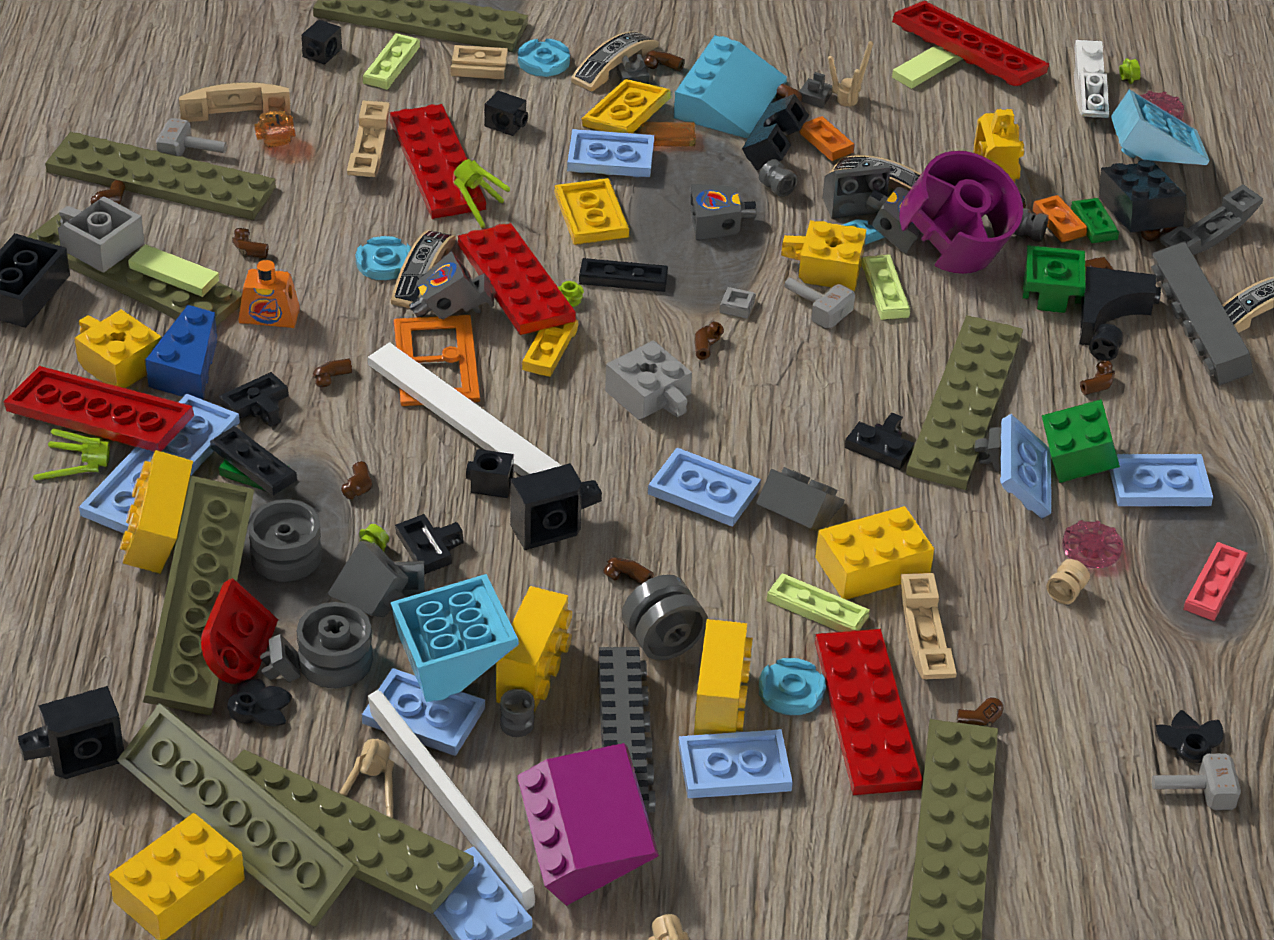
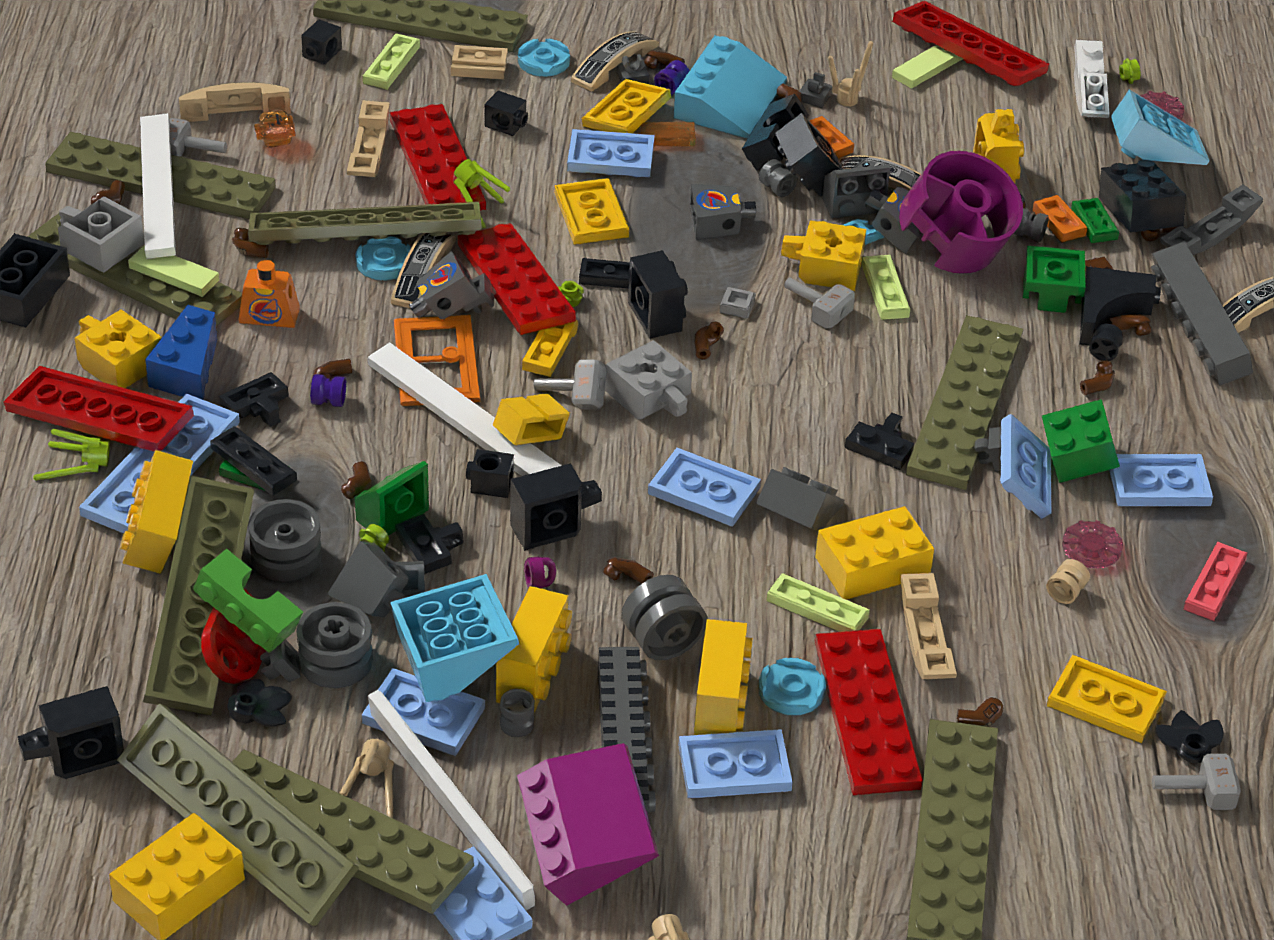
none -> white tile [140,113,176,259]
none -> bright green arch [193,549,303,653]
none -> olive plate [248,202,482,245]
none -> dark purple wheel [310,374,346,407]
none -> green slope [355,461,429,536]
none -> yellow piece [493,394,570,445]
none -> magenta tile [524,556,556,589]
none -> light grey piece [534,360,607,410]
none -> black brick [628,250,688,339]
none -> dark purple wheel [654,60,690,96]
none -> black brick [775,113,843,197]
none -> yellow tile [1047,655,1167,743]
none -> reddish brown arm [1106,315,1152,336]

